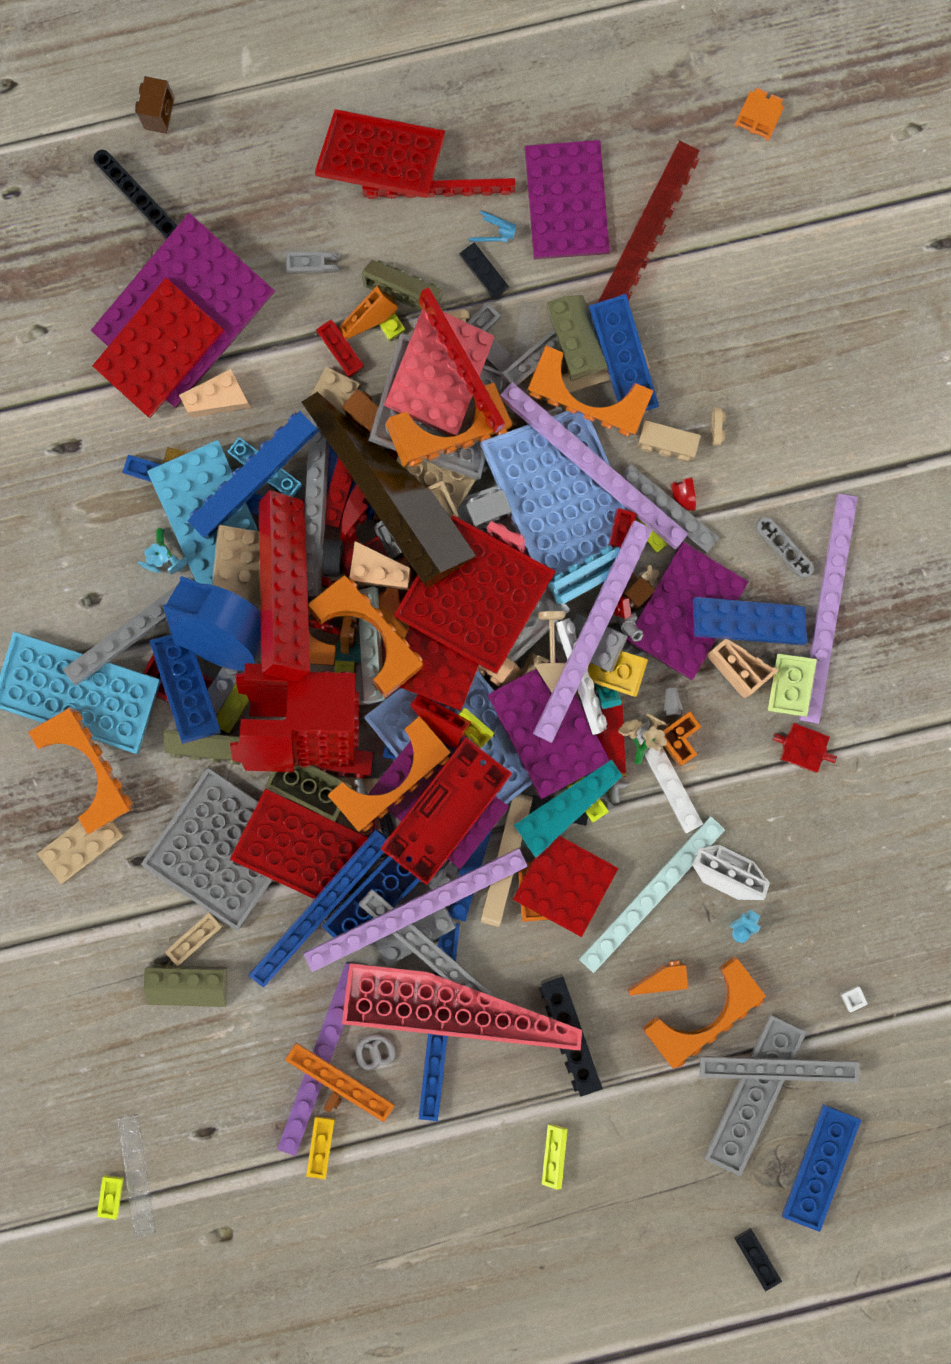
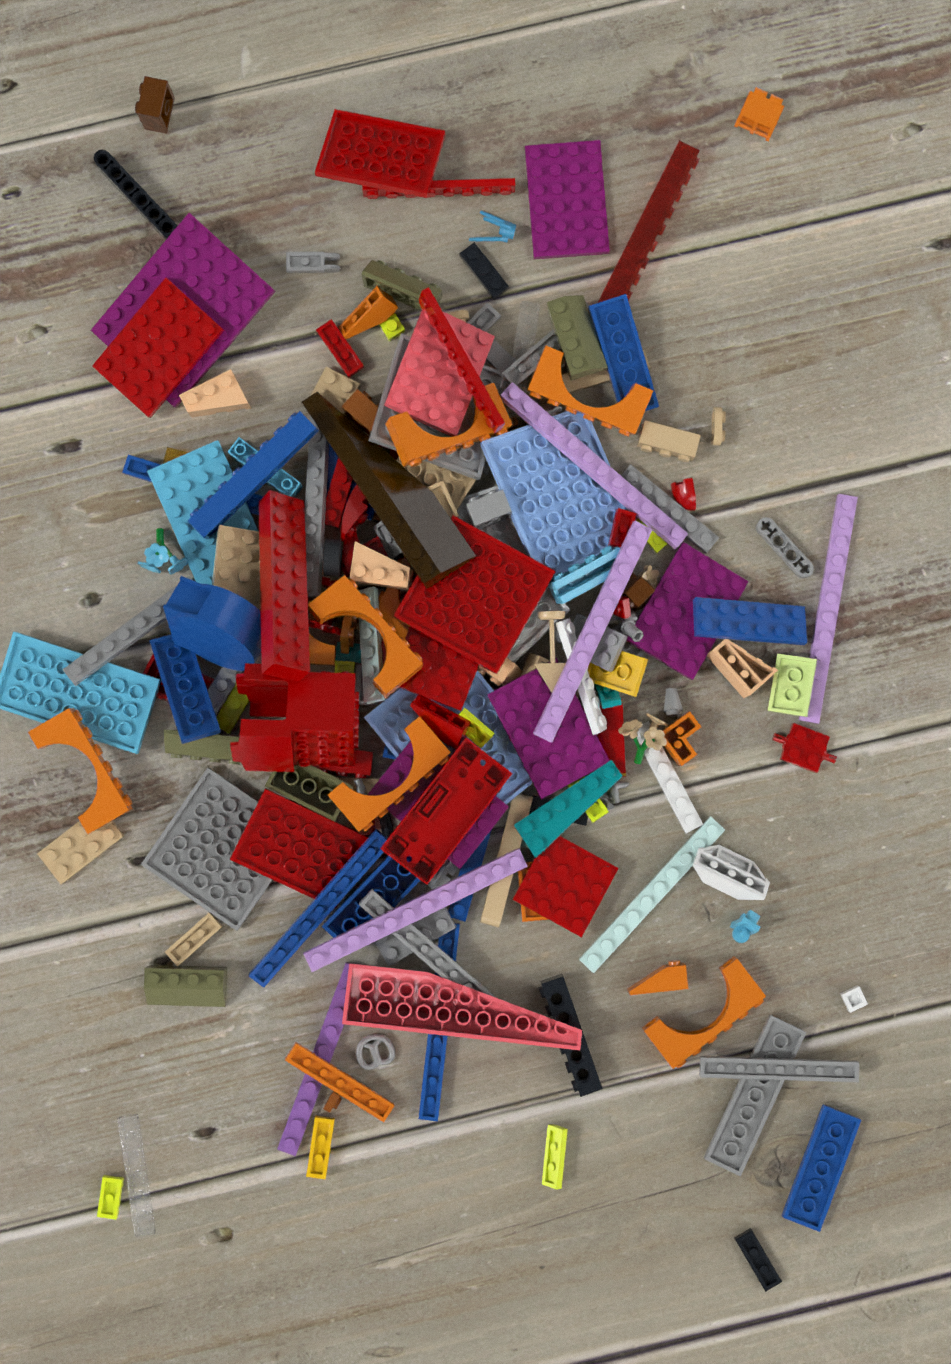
coral plate [487,521,526,555] -> none

